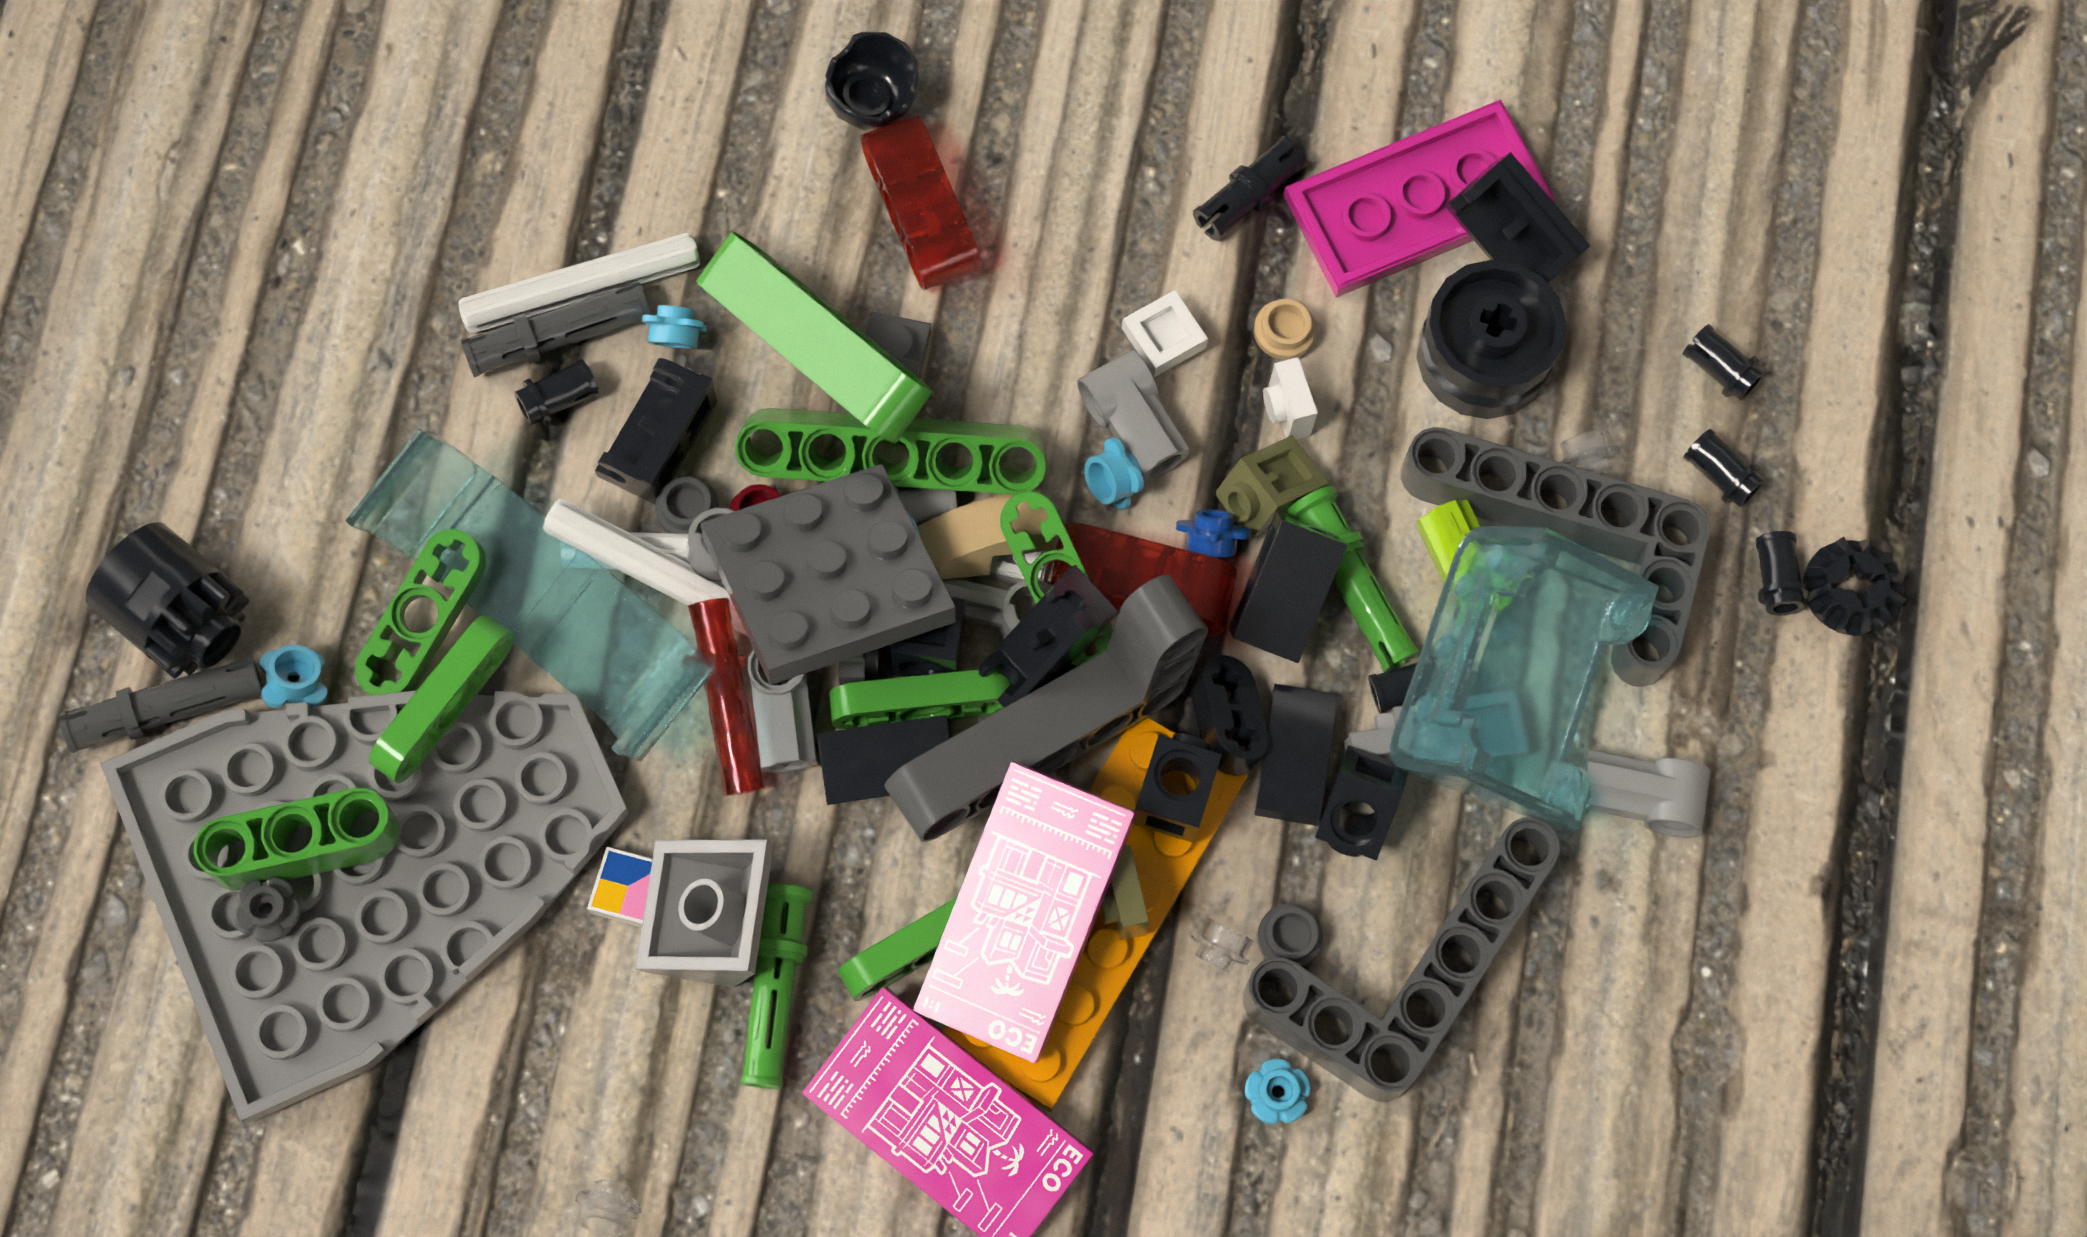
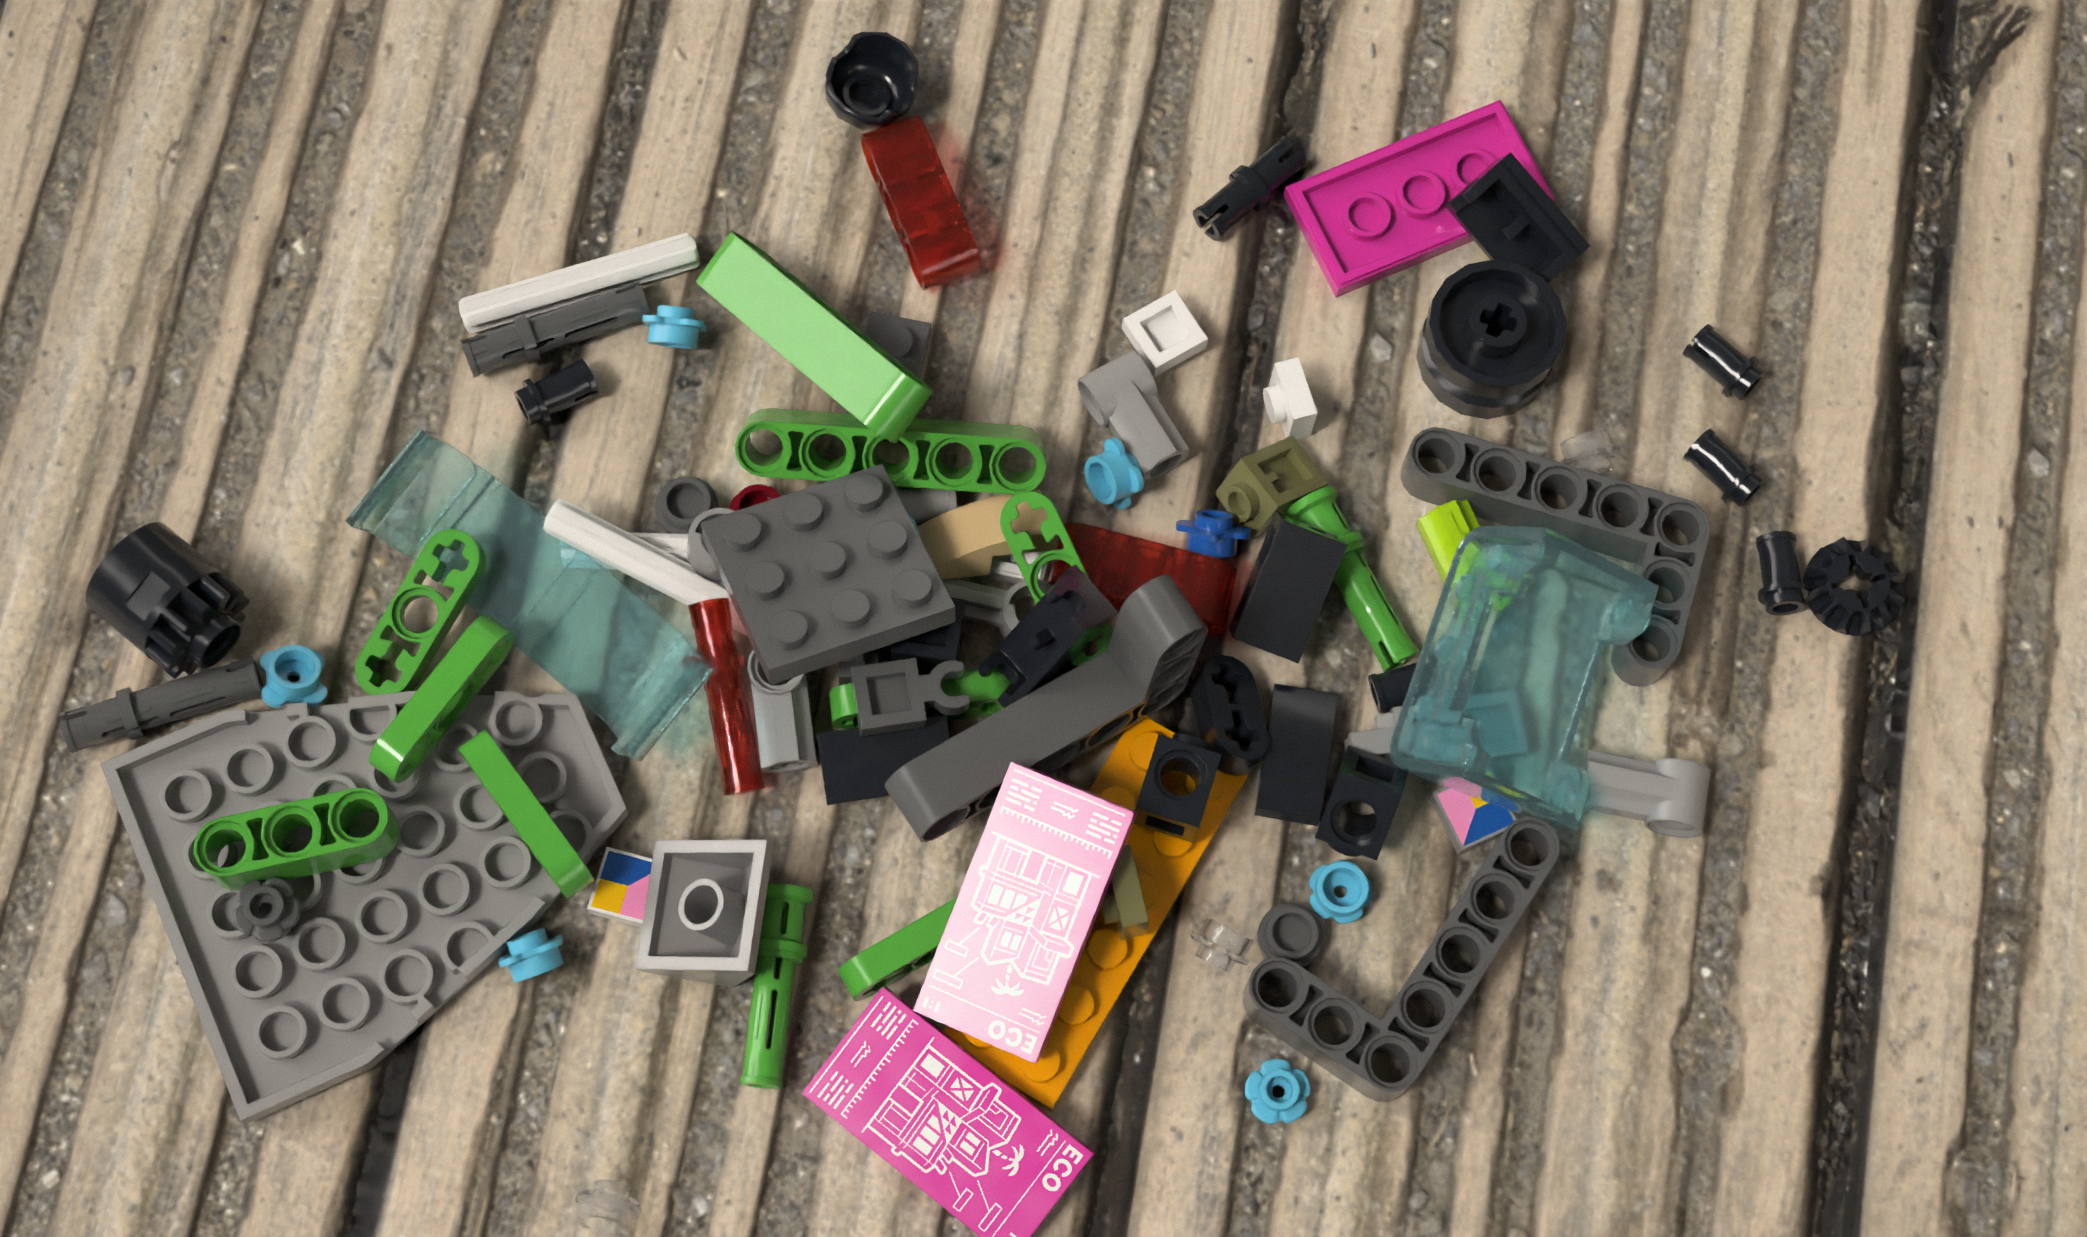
black hinge [595,358,717,505] -> none
tan plate [1254,299,1316,360] -> none
none -> bright green beam [457,729,595,900]
none -> medium azure plate [498,928,564,982]
none -> dark grey plate [850,658,970,737]
none -> medium azure plate [1309,860,1373,924]
none -> tile [1429,768,1517,855]

